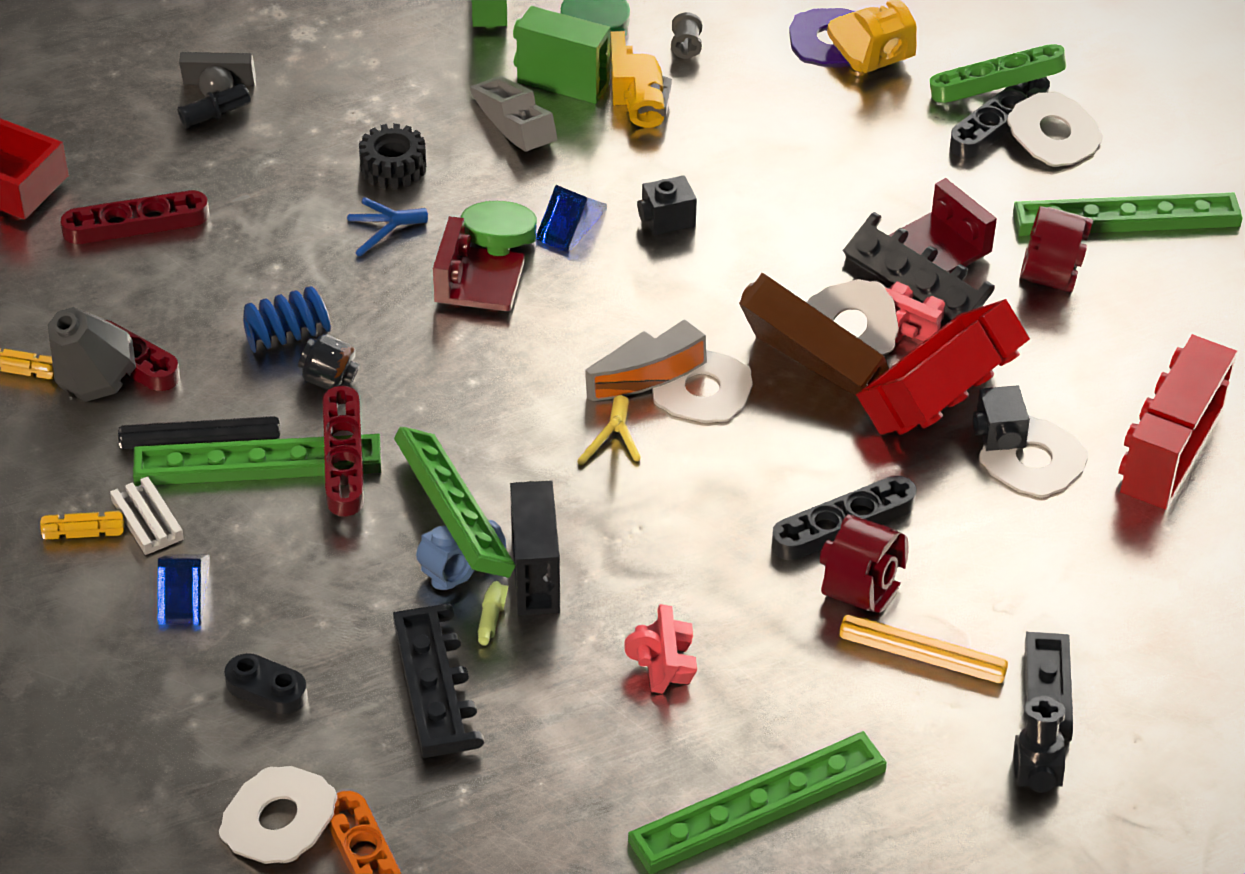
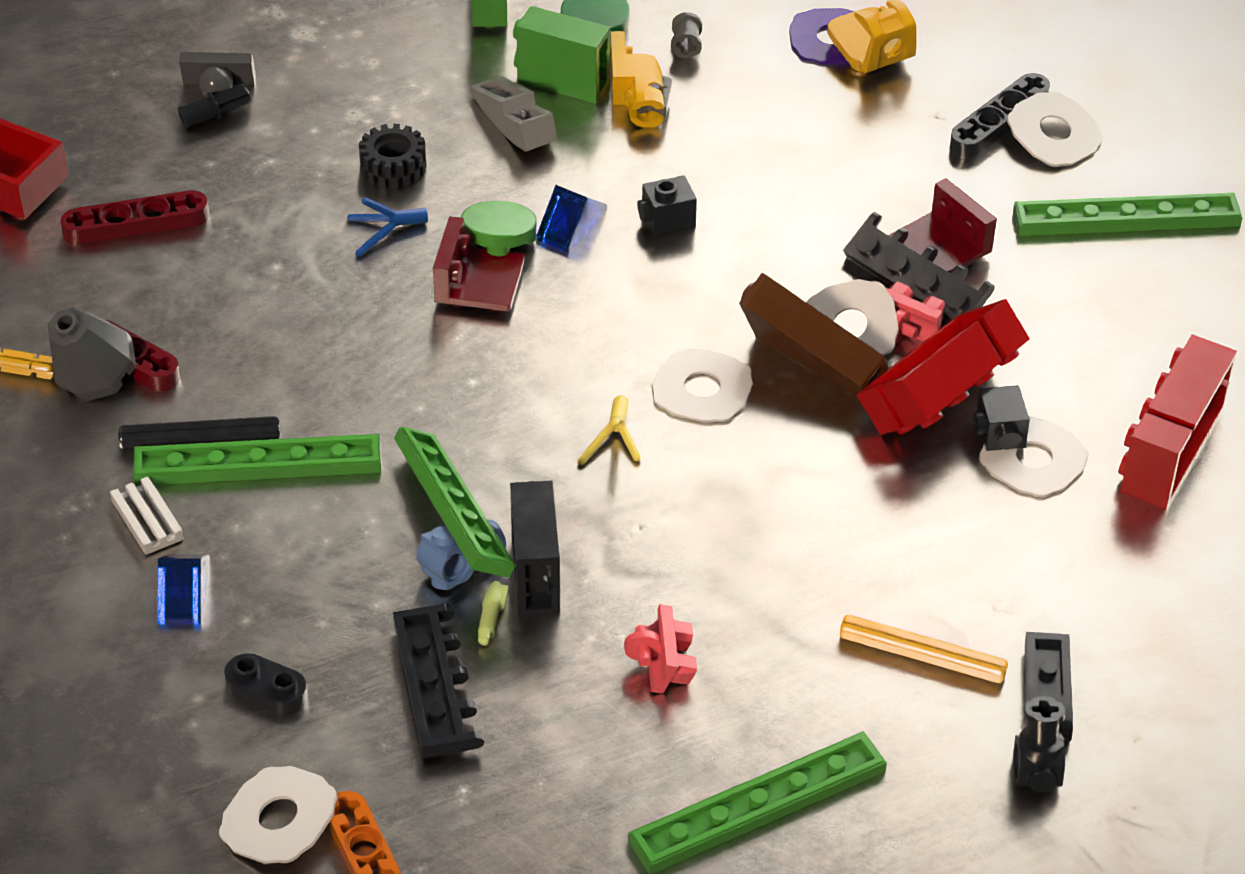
yellow axle [40,511,124,540] -> none
blue piece [243,286,331,353] -> none
black head [298,334,360,391] -> none
dark red beam [323,386,364,517] -> none
slope [585,319,707,402] -> none
black beam [771,476,916,560] -> none
dark red brick [820,514,909,613] -> none
bright green beam [929,44,1067,103] -> none
dark red brick [1020,206,1093,293] -> none

